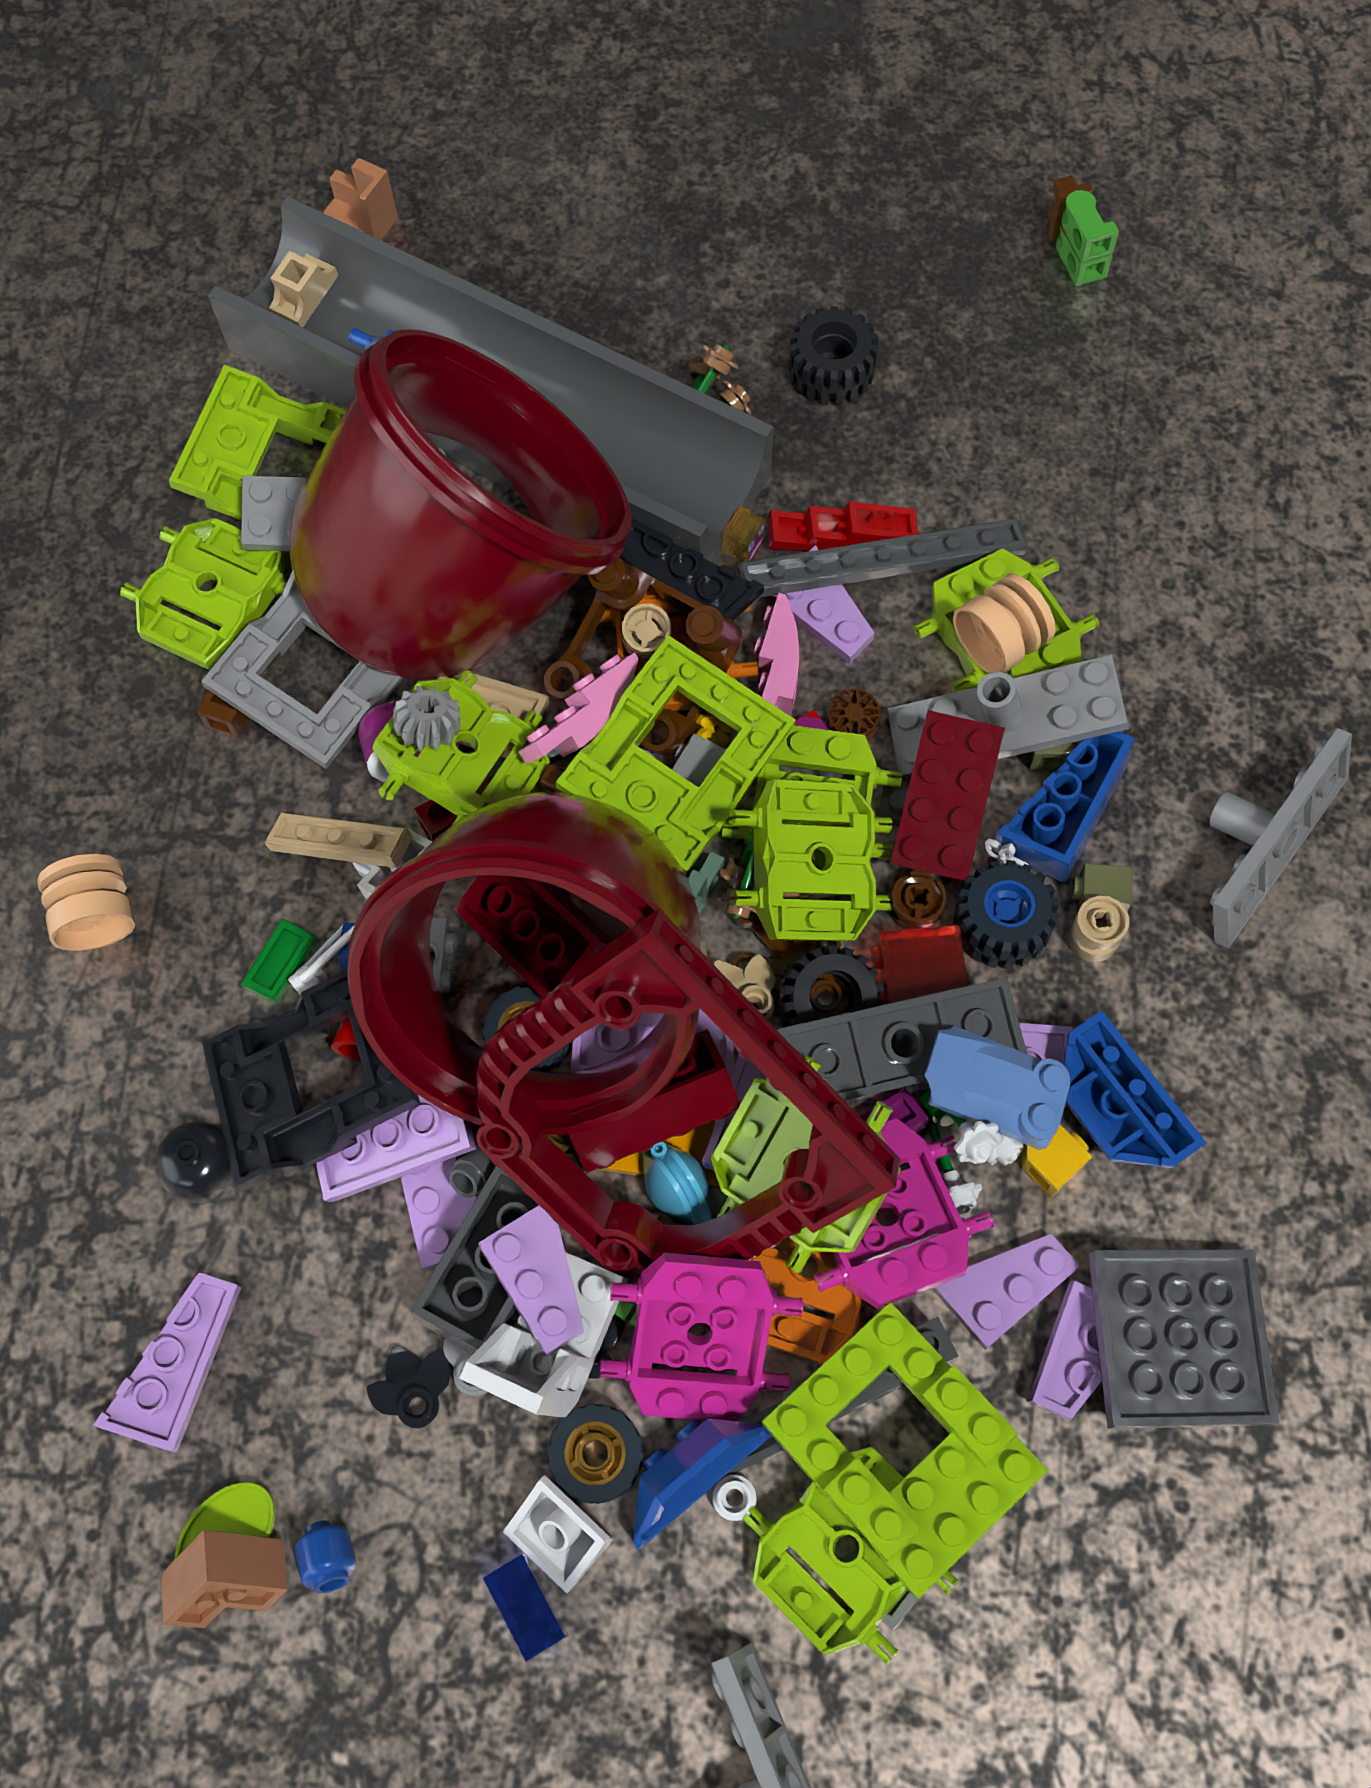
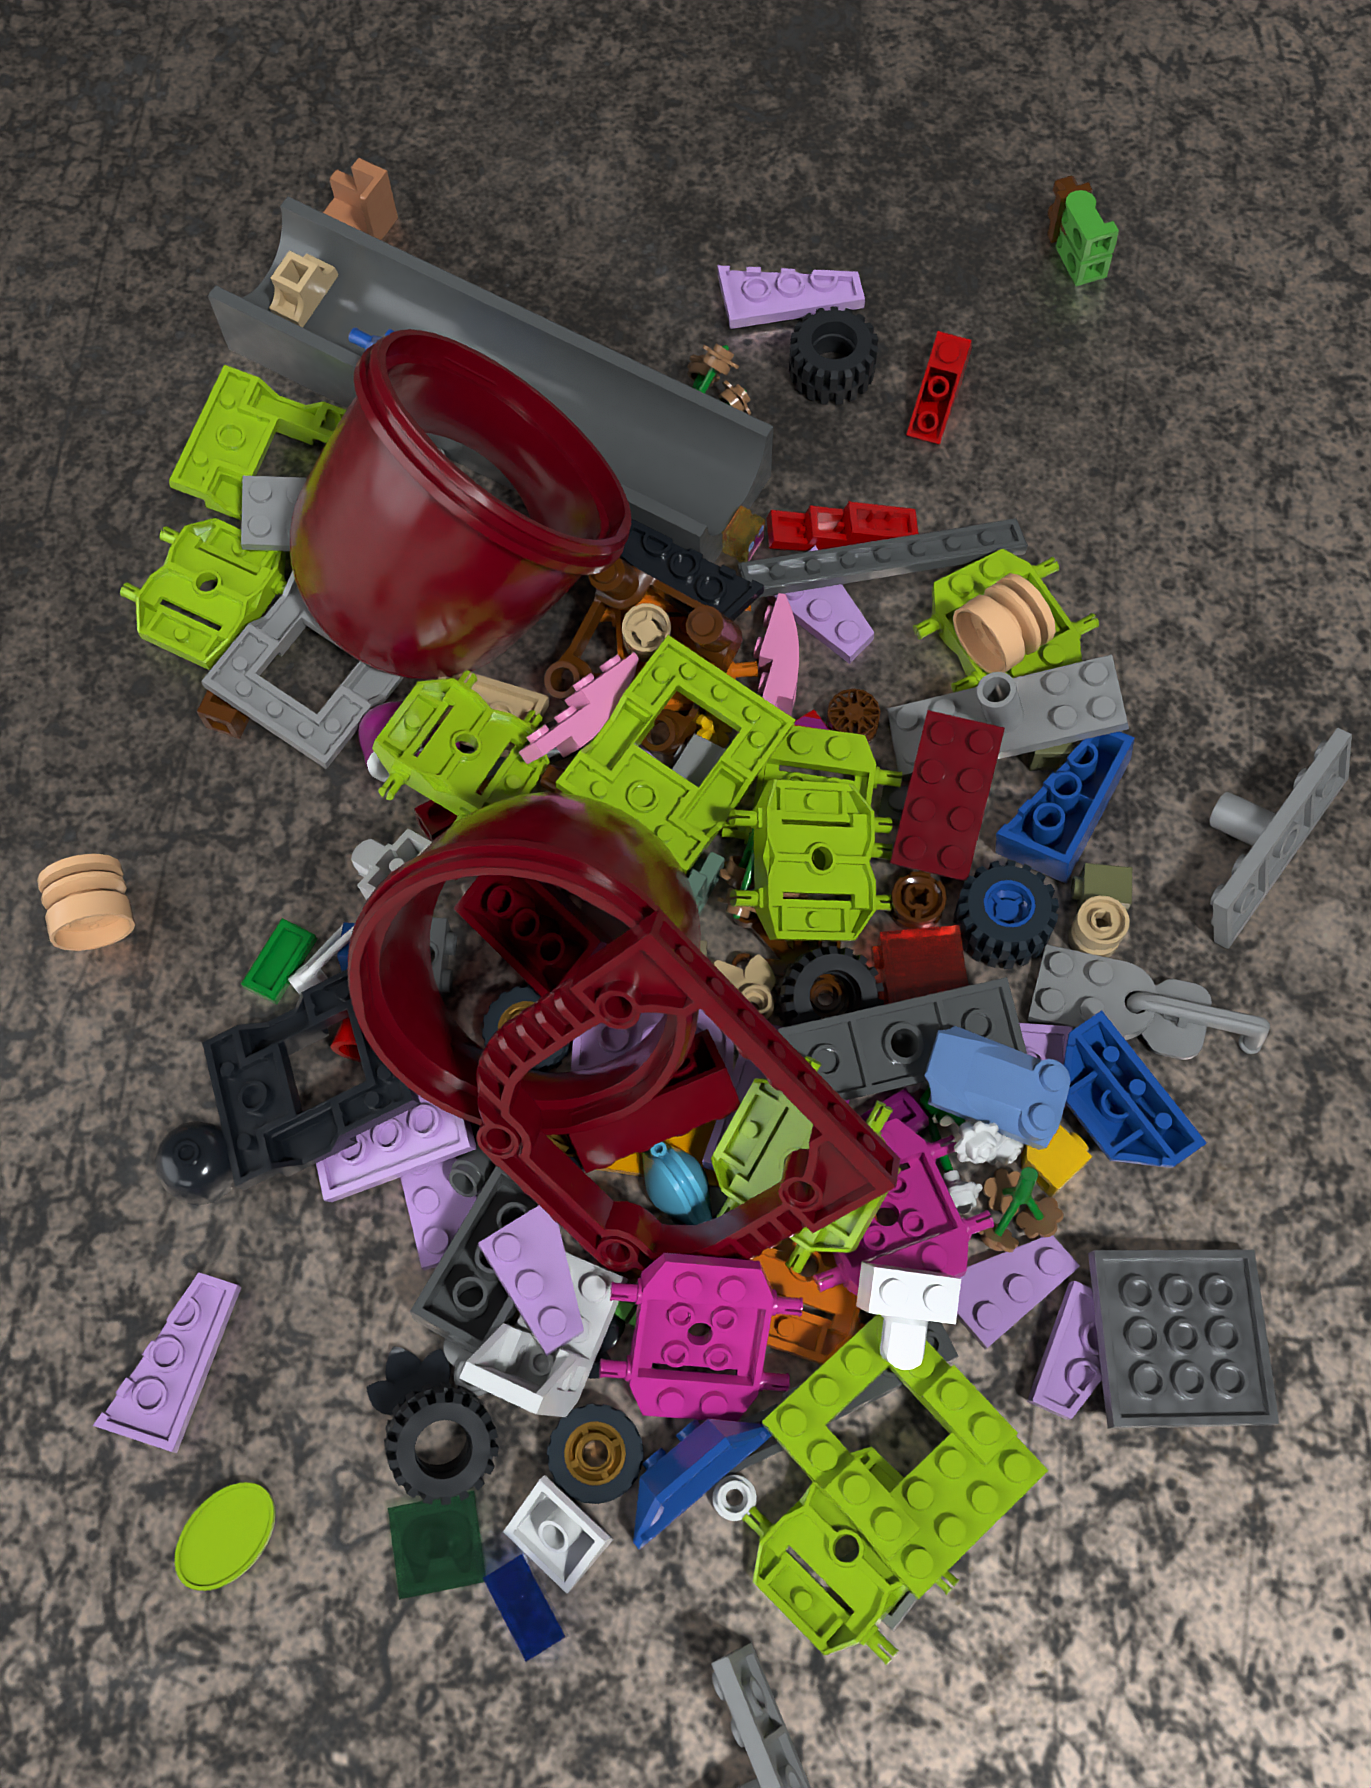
nougat panel [161,1530,288,1628] -> none
tan tile [264,813,413,868] -> none
blue head [293,1520,357,1594] -> none
light grey gear [393,685,461,752] -> none
white plant [985,838,1028,868] -> none
none -> black tyre [384,1382,499,1505]
none -> clear green tile [388,1491,489,1600]
none -> lavender wing [718,265,865,329]
none -> white brick [856,1262,961,1370]
none -> red slope [906,331,972,445]
none -> medium nougat plant [978,1167,1064,1253]
none -> light grey plate [1028,944,1270,1060]

